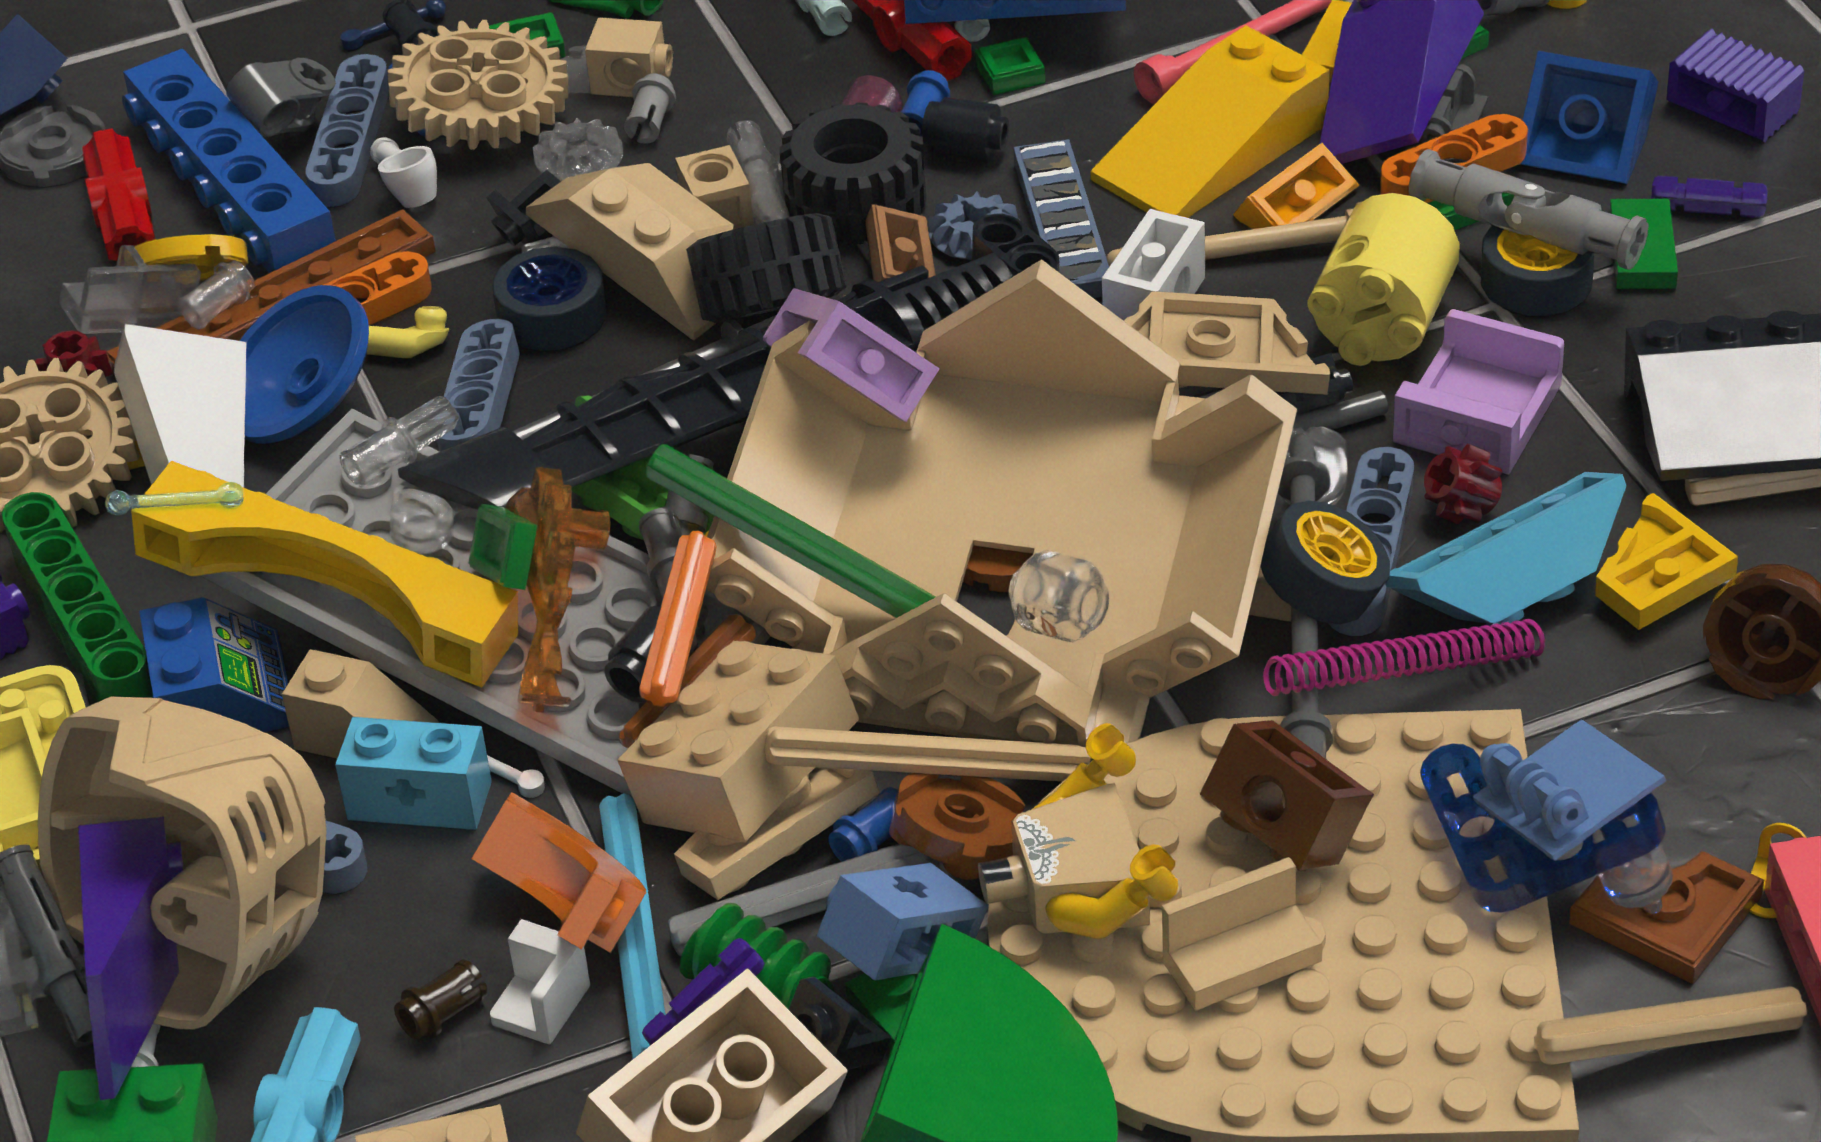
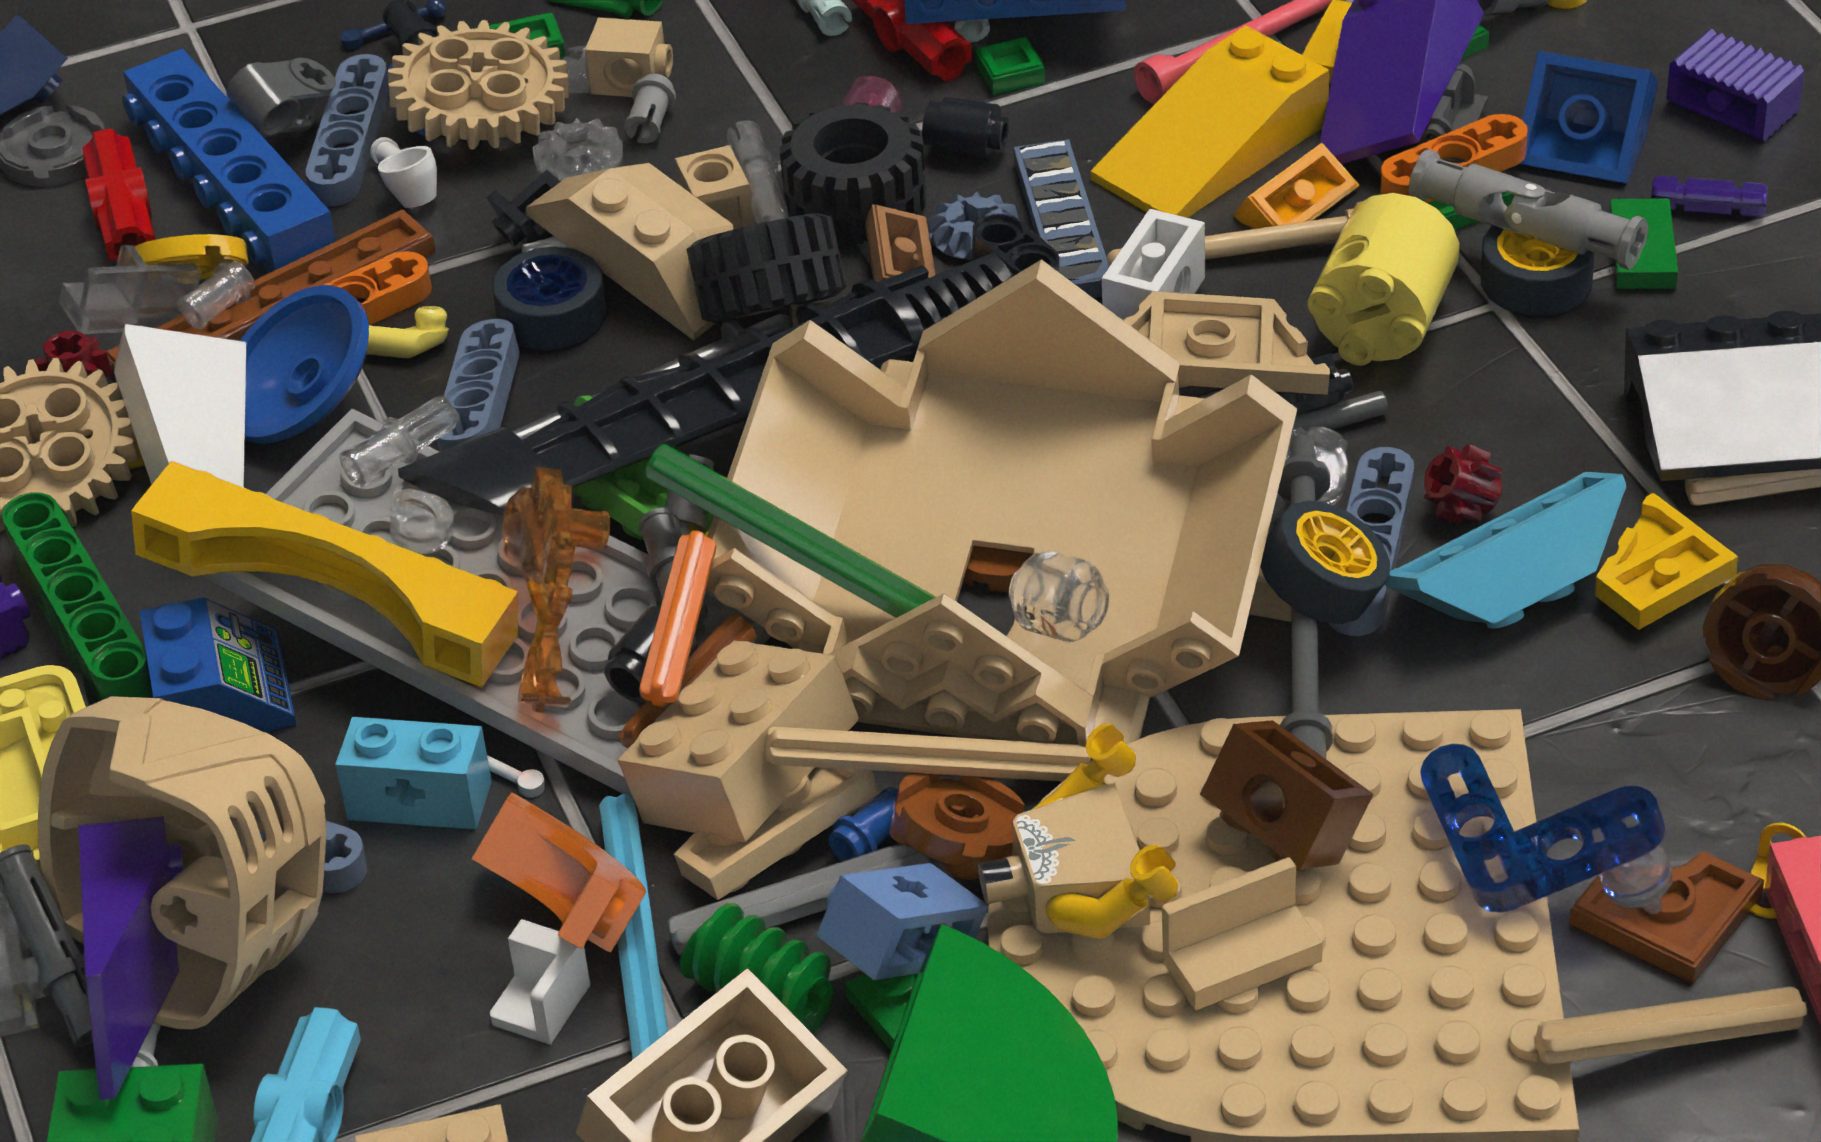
clear light blue hinge [105,482,244,516] -> none
tan slope [282,649,439,758] -> none
dark brown pin [394,959,488,1040] -> none
green tile [468,504,538,590] -> none
dark purple axle [642,938,765,1046] -> none
lavender panel [763,288,940,422] -> none
black bracket [788,977,892,1070] -> none
blue pin [901,70,950,137] -> none
dark pink piece [1263,619,1545,696] -> none
lavender panel [1393,309,1564,475] -> none
medium blue hinge [1472,719,1666,861] -> none

